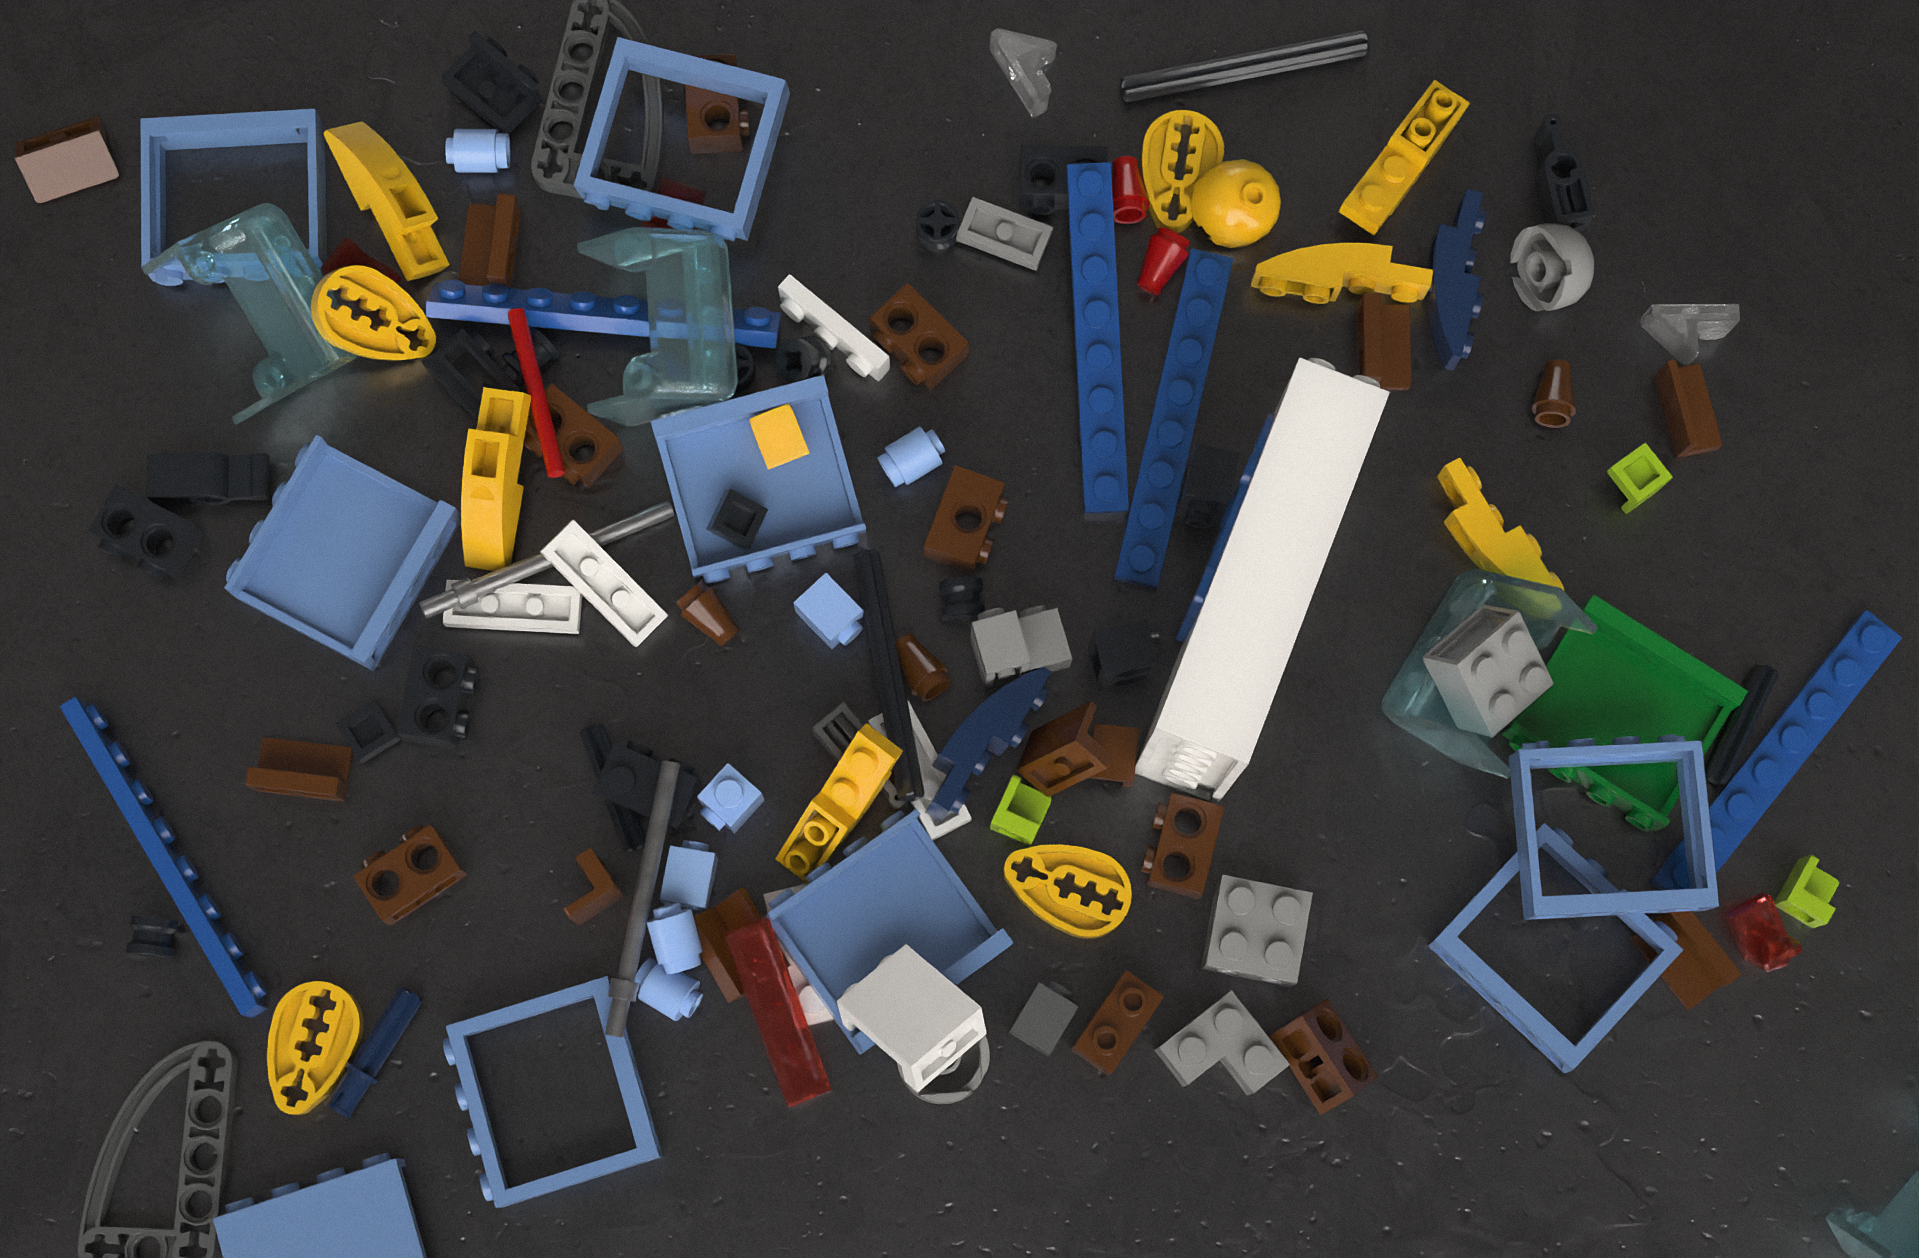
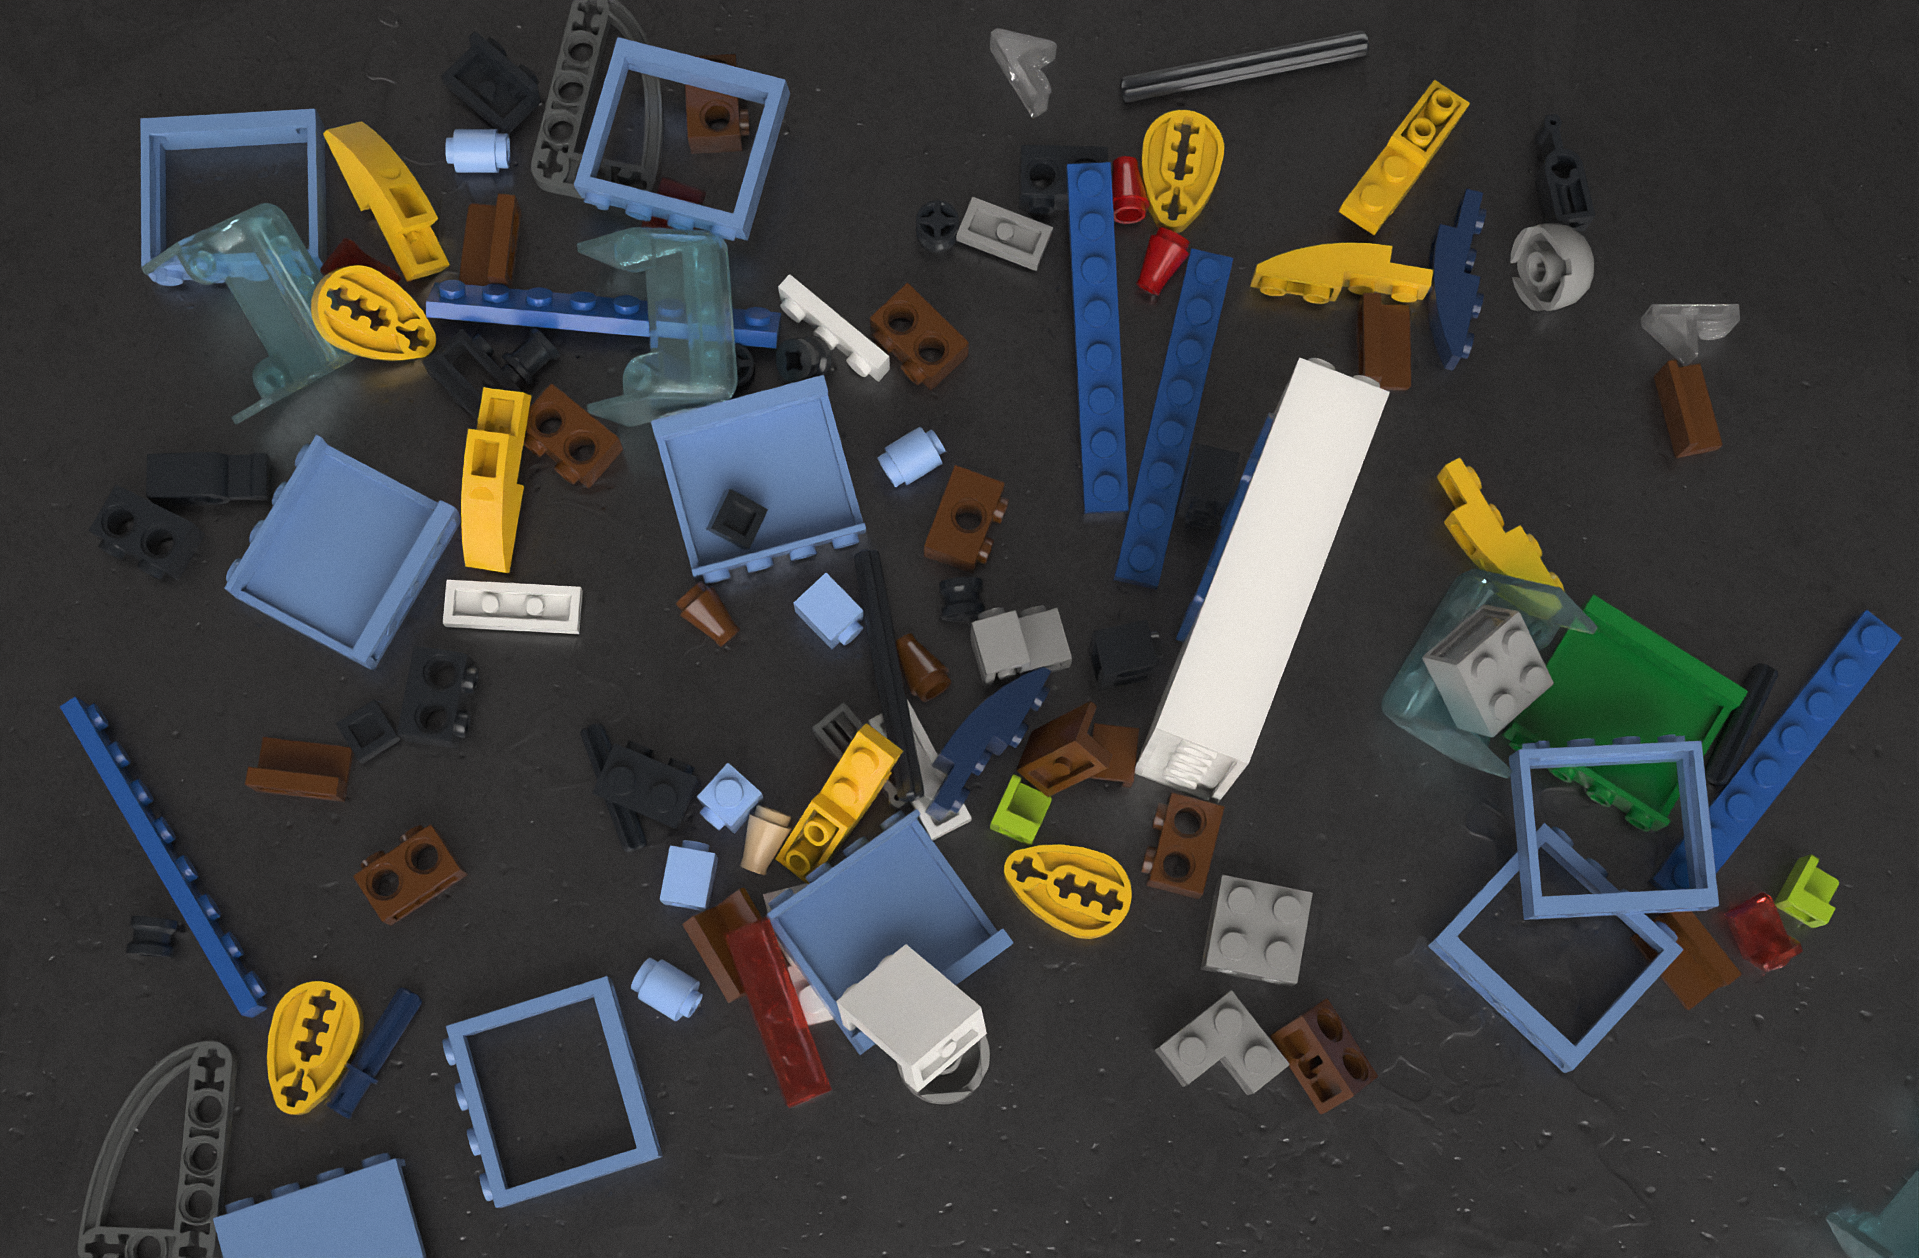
panel [15,115,119,203] -> none
flat silver bar [419,500,674,619] -> none
red bar [507,308,566,478] -> none
white plate [539,520,668,647] -> none
reddish brown panel [563,847,625,926] -> none
flat silver bar [605,761,680,1038] -> none
light blue brick [646,902,703,974] -> none
yellow slope [749,404,810,470] -> none
dark grey brick [1009,981,1079,1056] -> none
reddish brown brick [1071,970,1164,1076] -> none
yellow cylinder [1191,159,1281,248] -> none
reddish brown cone [1531,359,1576,428] -> none
lime panel [1607,442,1673,514] -> none
none -> tan cone [740,804,792,875]

